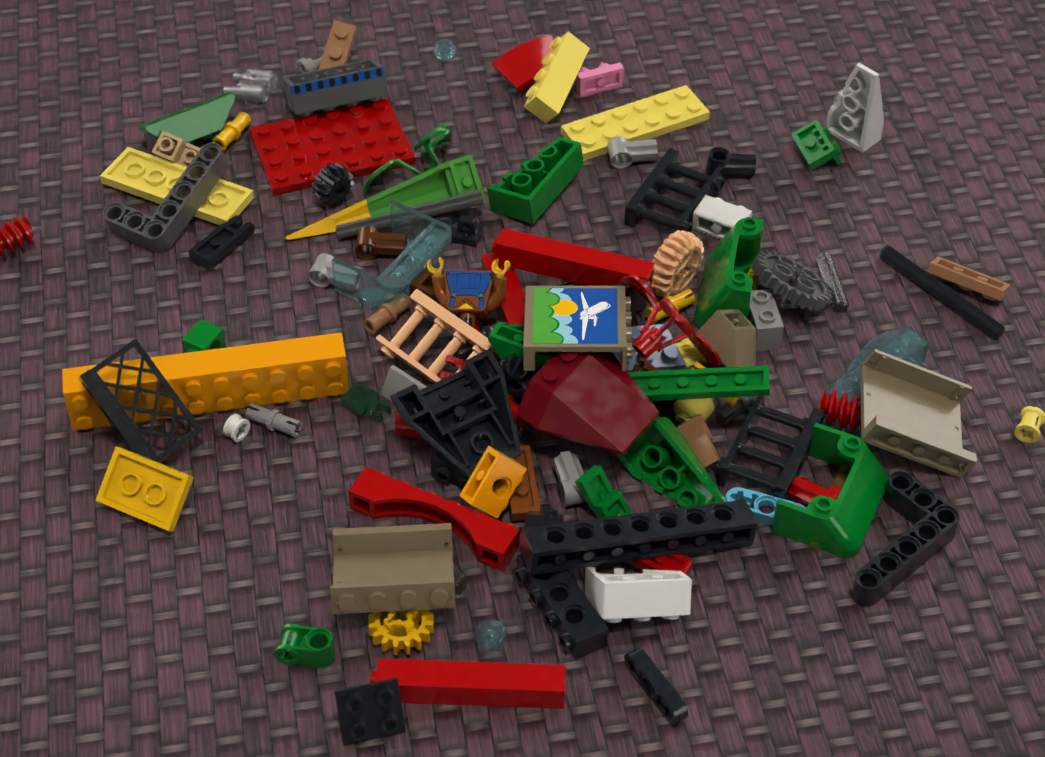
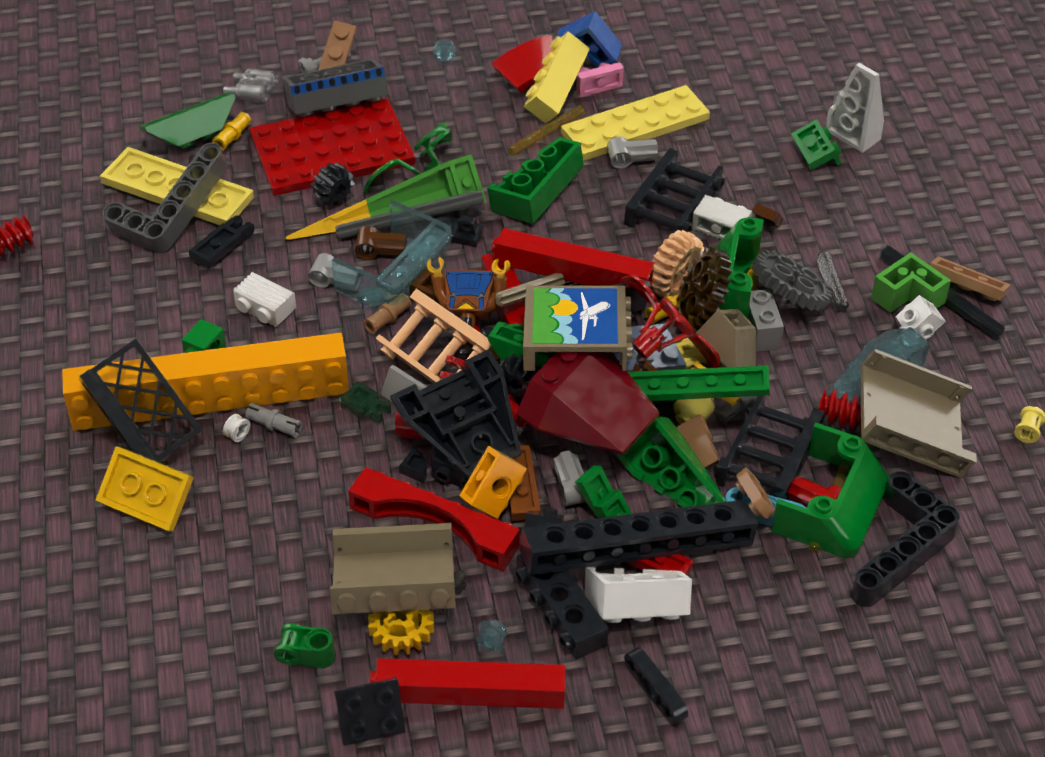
tan slope [152,130,201,167] -> none
black piece [705,147,756,178] -> none
none -> white brick [233,272,296,327]
none -> black tile [399,448,428,483]
none -> dark tan axle [495,273,565,307]
none -> clear yellow bar [508,105,585,156]
none -> blue brick [556,11,622,68]
none -> dark brown gear [676,246,732,333]
none -> medium nougat plate [735,468,775,519]
none -> reddish brown tile [752,203,784,227]
none -> bright green brick [871,252,951,313]
none -> white brick [896,295,946,343]

